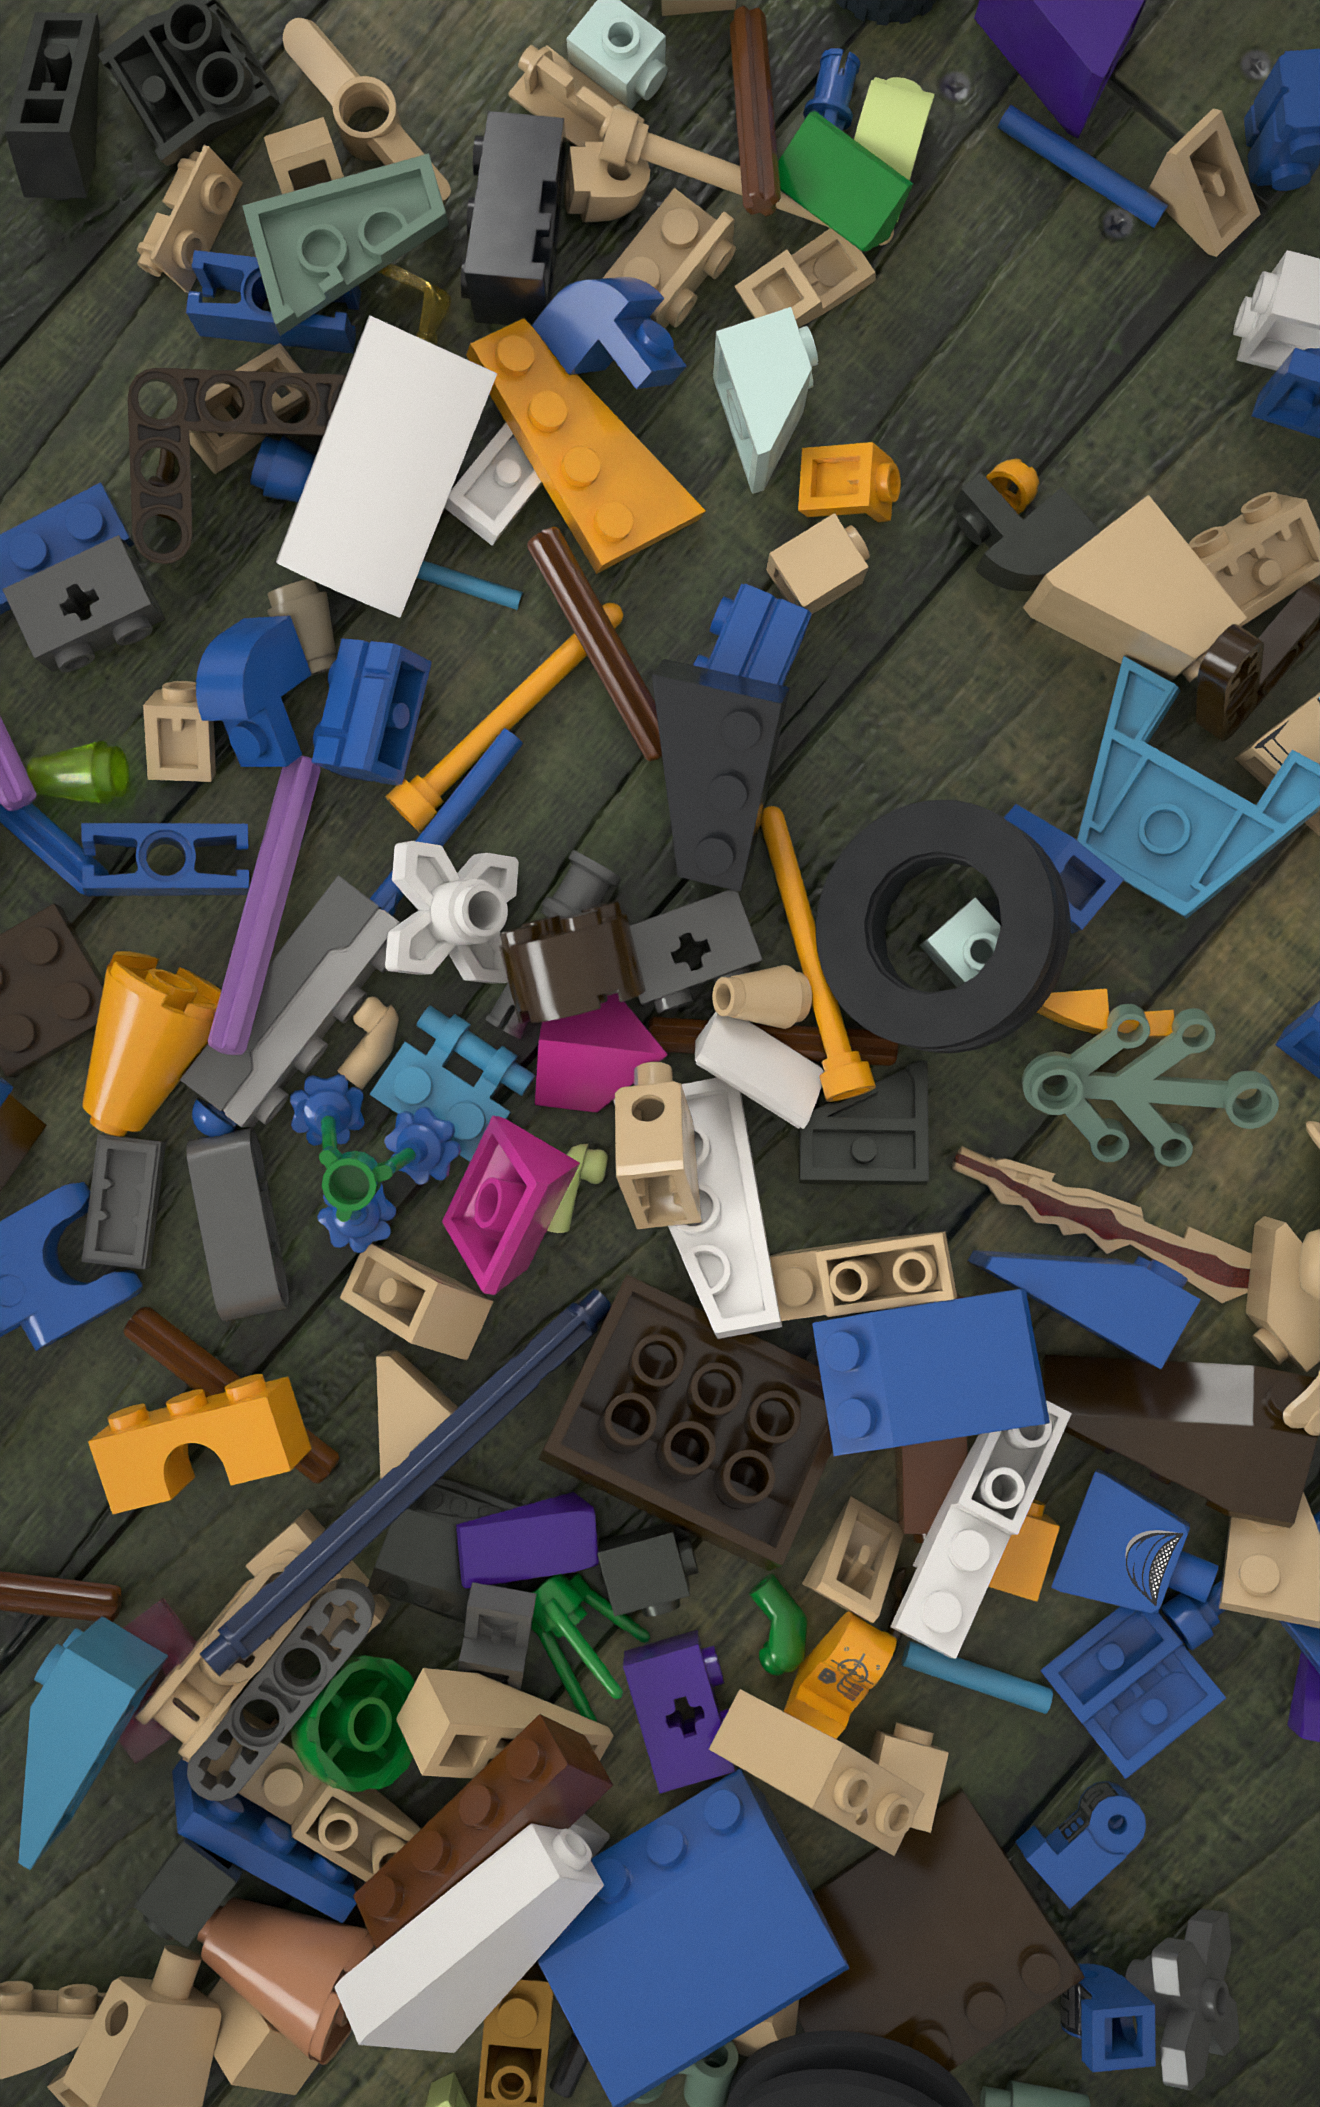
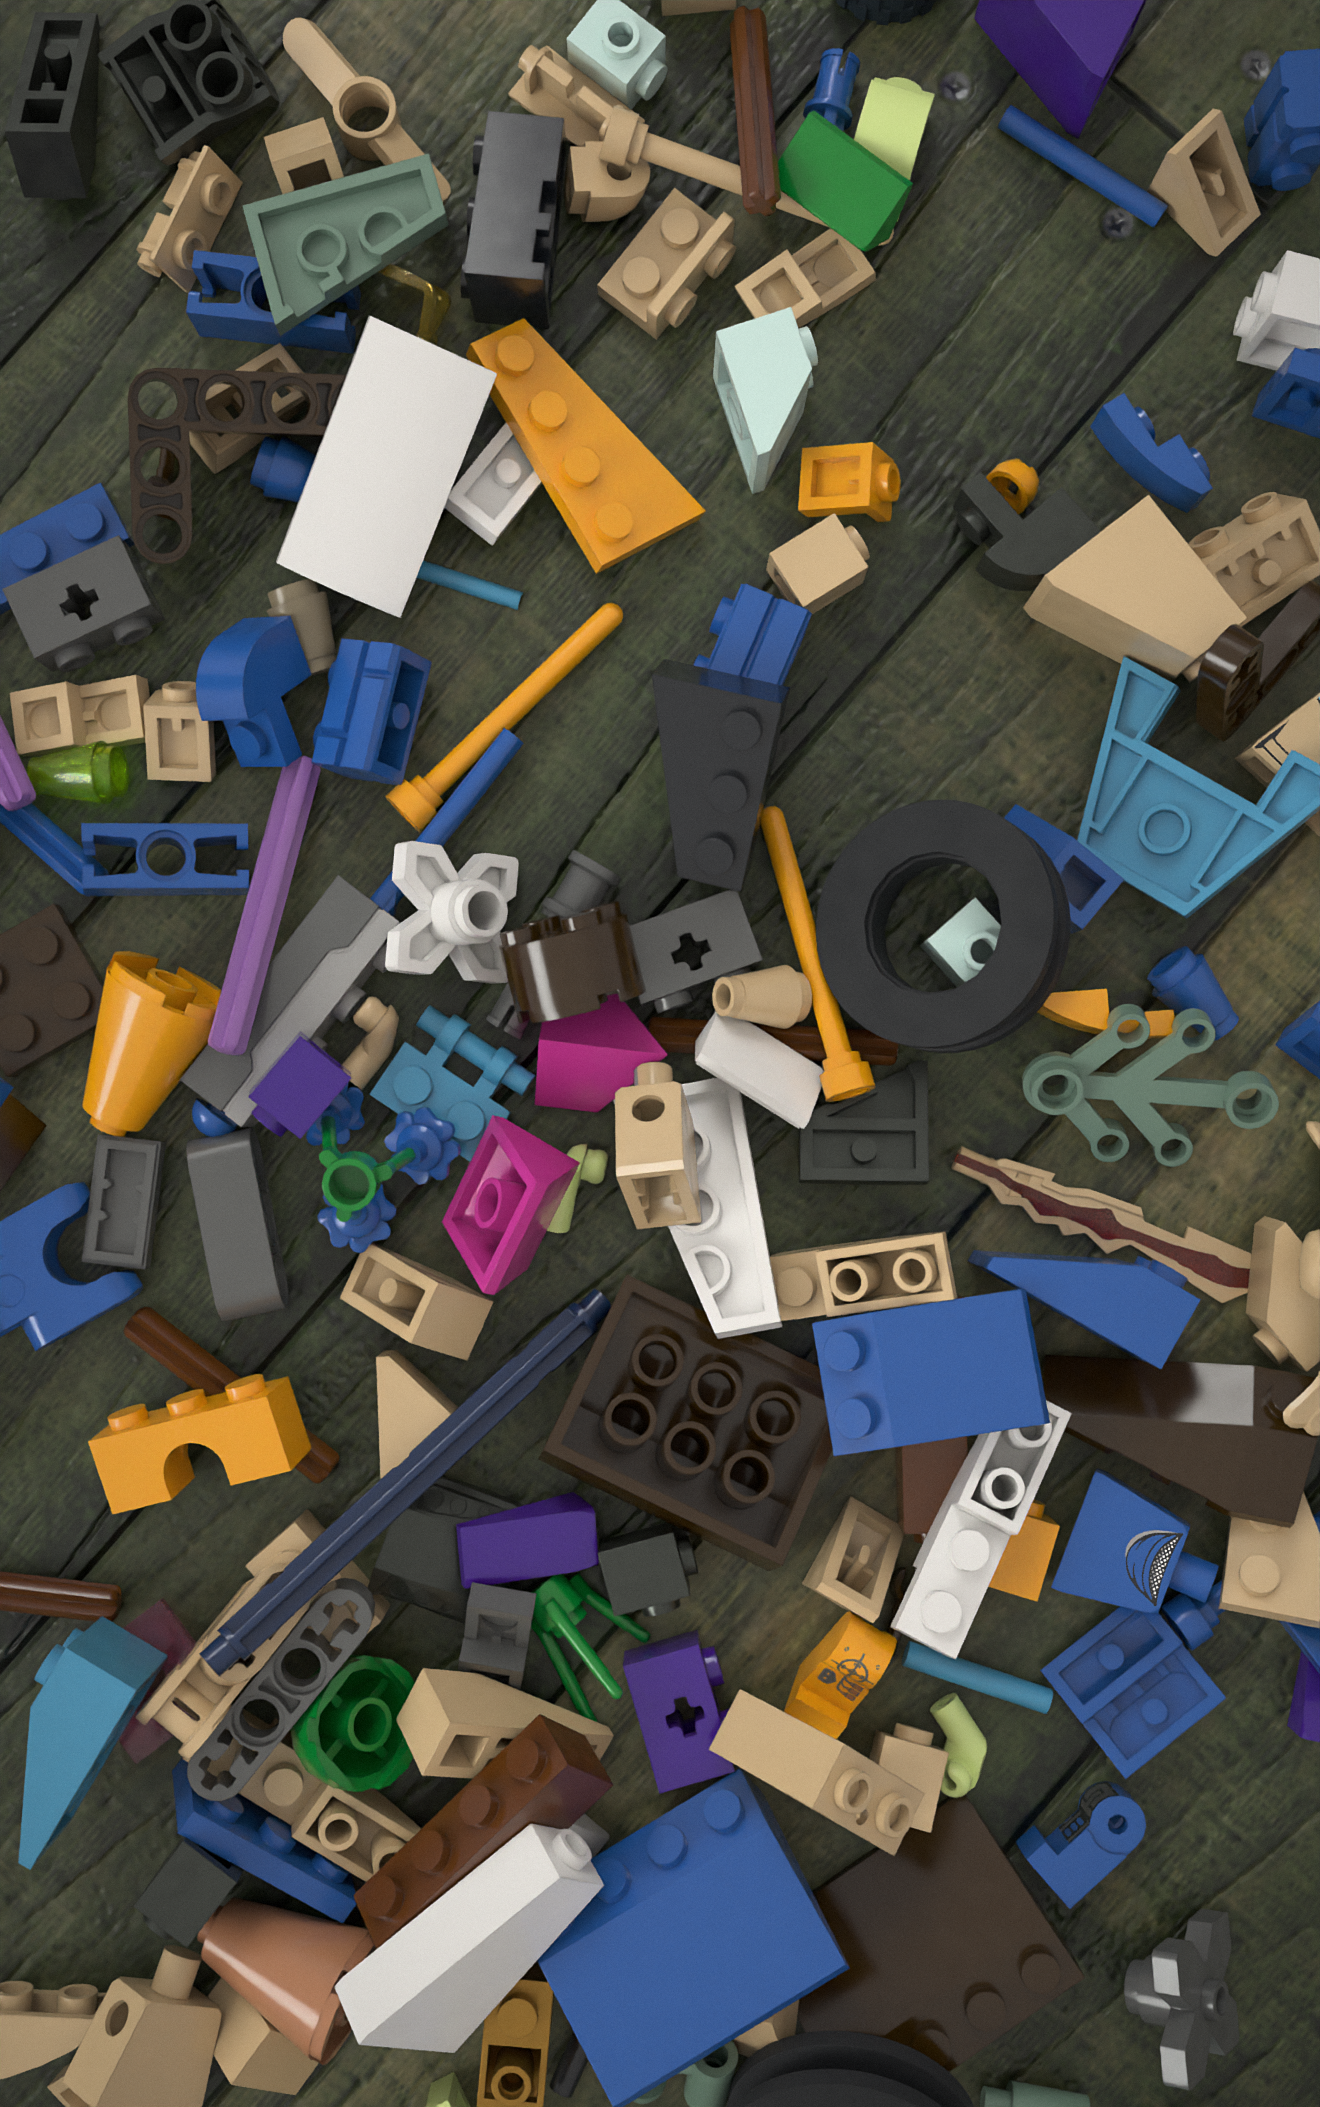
reddish brown axle [527,526,662,761] -> none
blue brick [532,277,687,389] -> none
green arm [749,1573,808,1676] -> none
blue leg [1060,1963,1156,2072] -> none
none -> tan slope [10,675,150,757]
none -> dark purple brick [248,1031,352,1139]
none -> yellowish green arm [930,1693,987,1798]
none -> blue slope [1090,393,1213,513]
none -> blue cone [1147,946,1239,1041]

